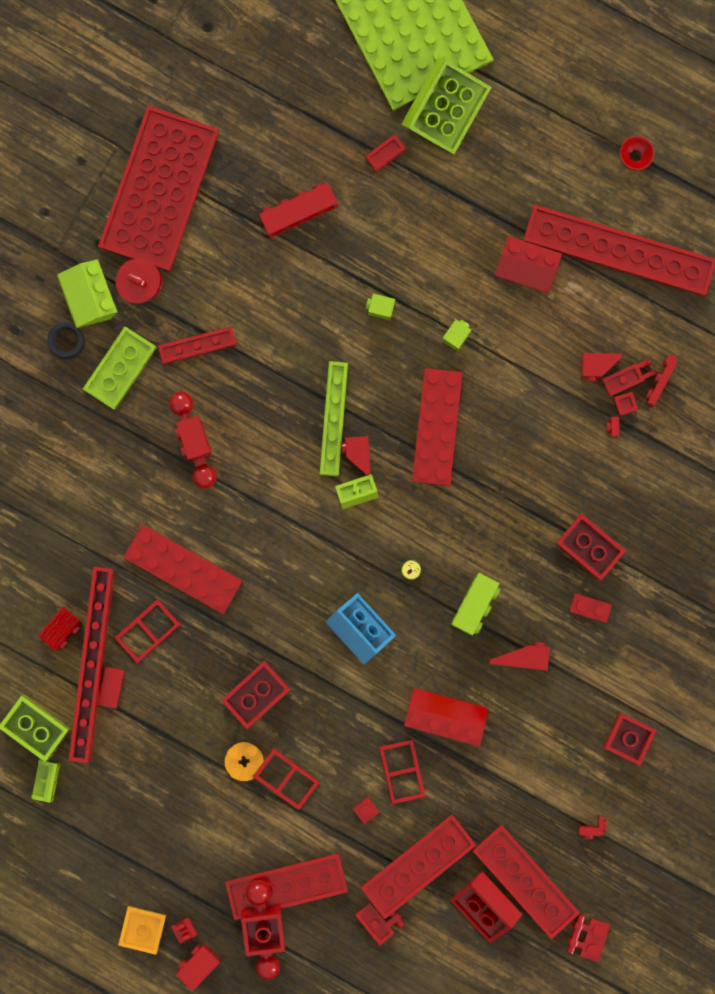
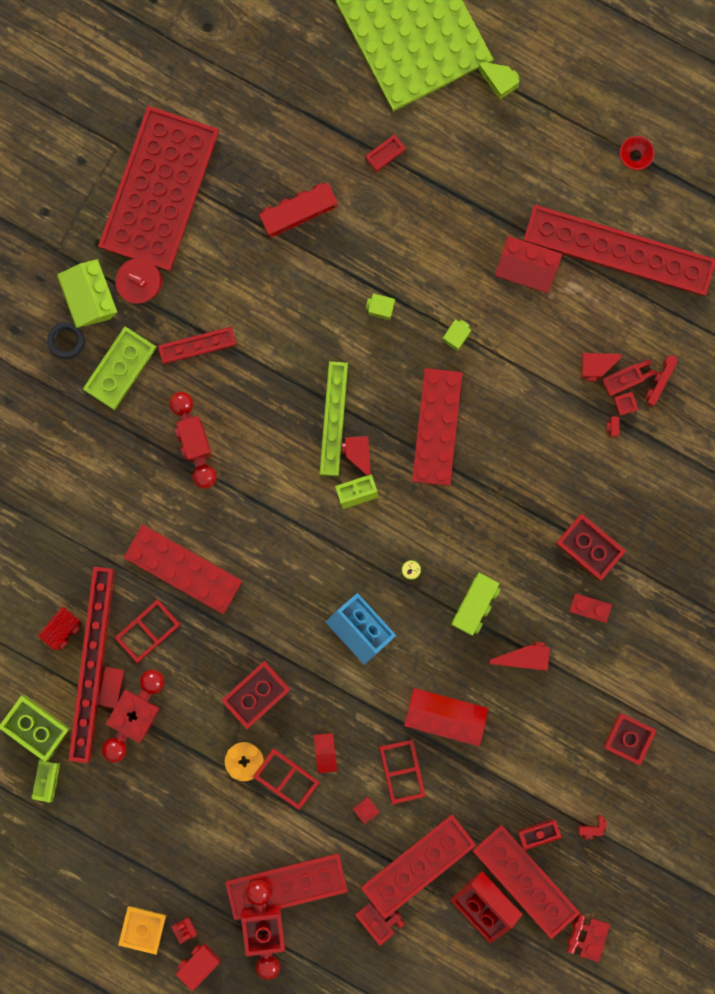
lime slope [401,57,492,154] -> none
none -> red brick [102,669,165,763]
none -> red slope [313,733,337,773]
none -> lime slope [478,62,520,100]
none -> red brick [517,818,562,850]

